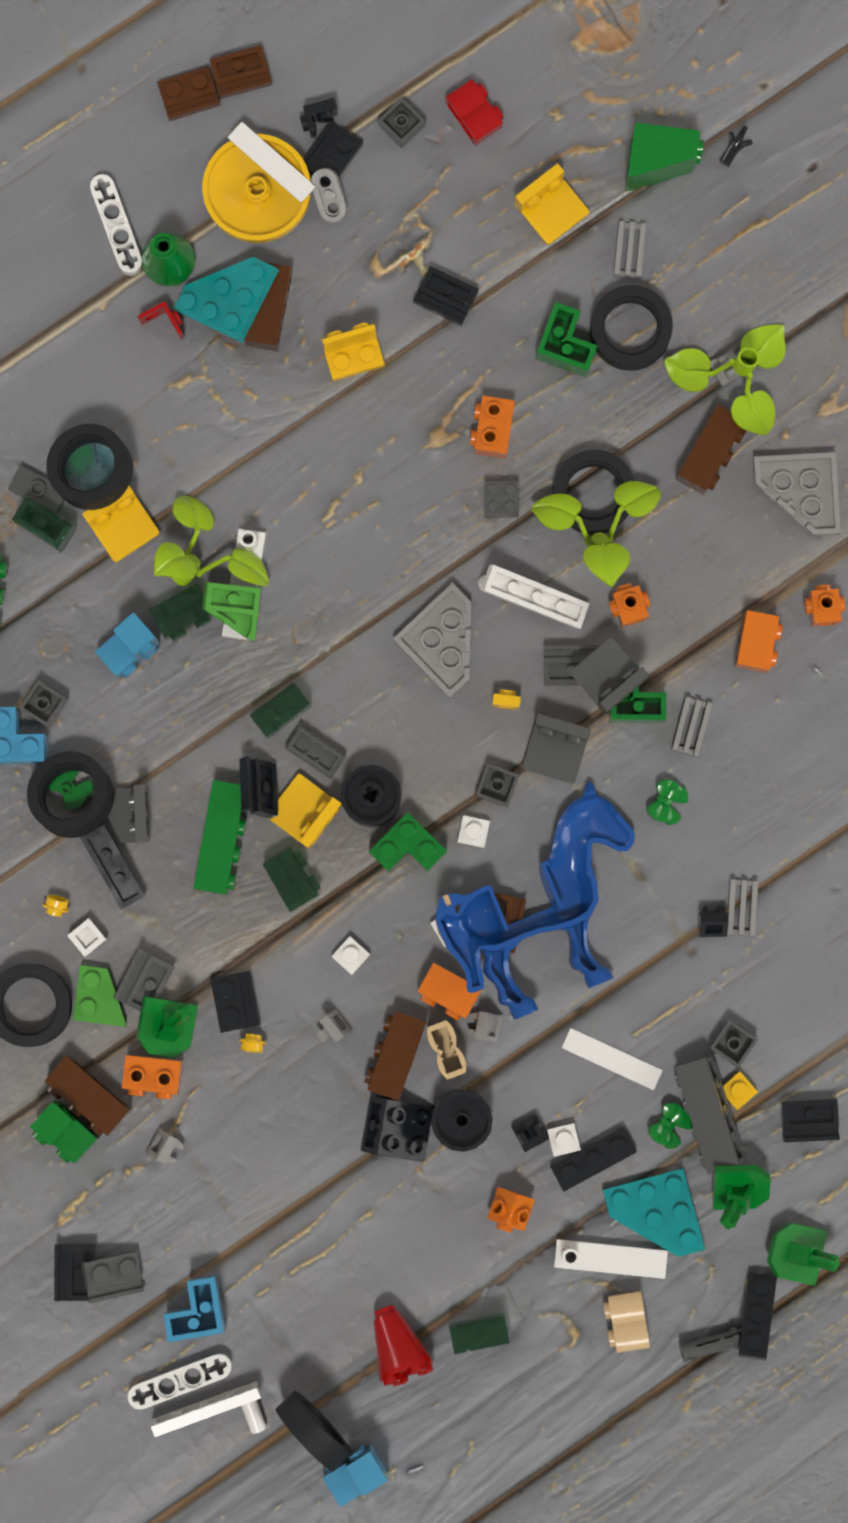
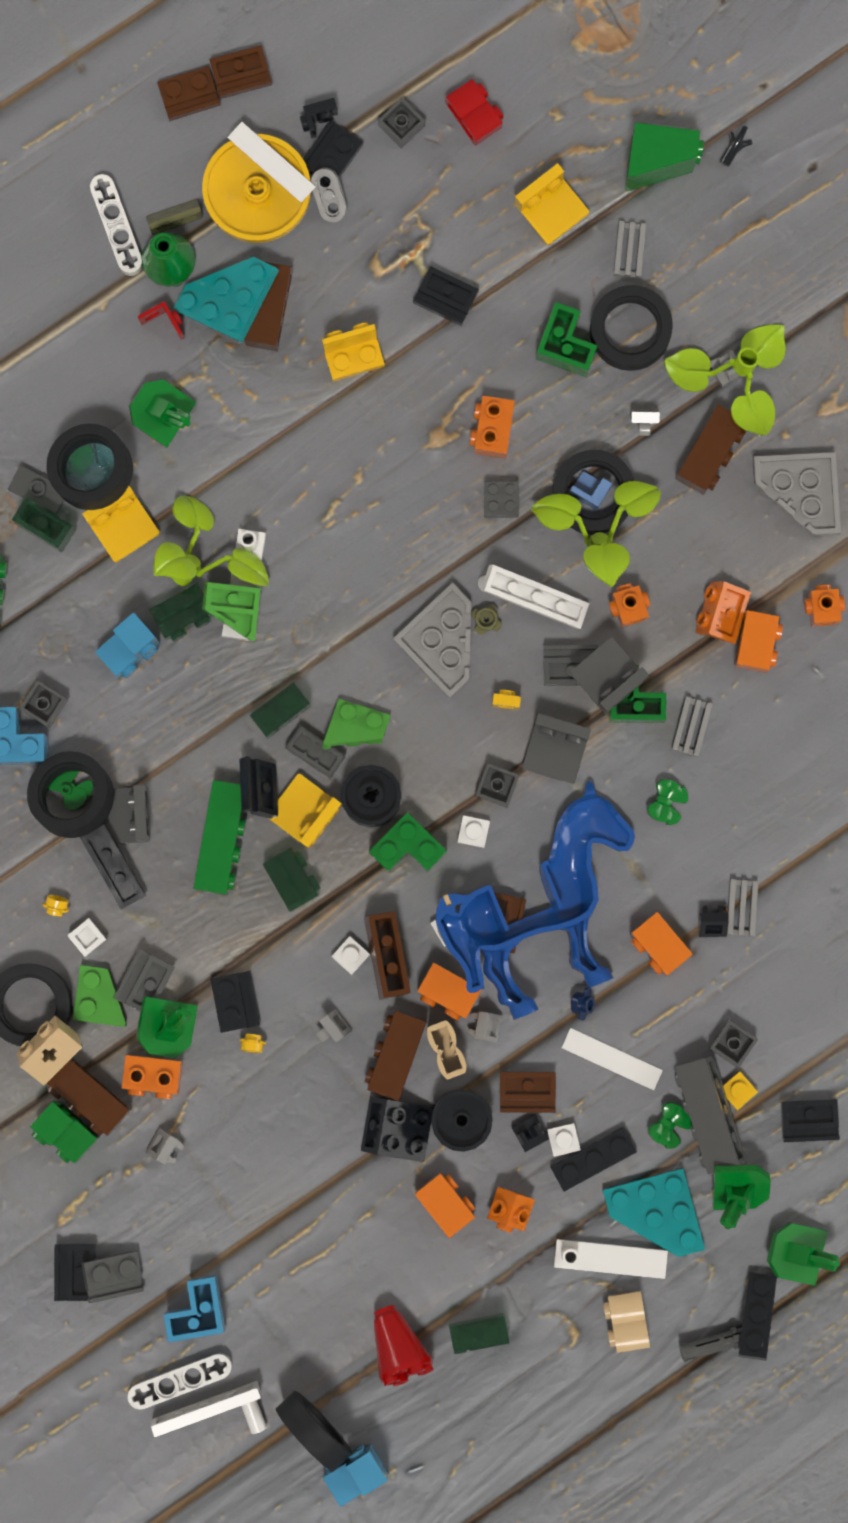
none -> tan brick [17,1016,83,1085]
none -> green piece [128,379,196,448]
none -> olive slope [146,199,203,235]
none -> bright green wing [322,699,391,750]
none -> reddish brown brick [364,911,411,1000]
none -> orange brick [414,1172,476,1238]
none -> olive plate [471,605,502,635]
none -> reddish brown plate [500,1072,556,1113]
none -> medium blue panel [569,472,612,511]
none -> dark blue plate [571,988,595,1021]
none -> tile [630,408,660,436]
none -> orange brick [630,912,693,976]
none -> orange bracket [695,581,751,644]

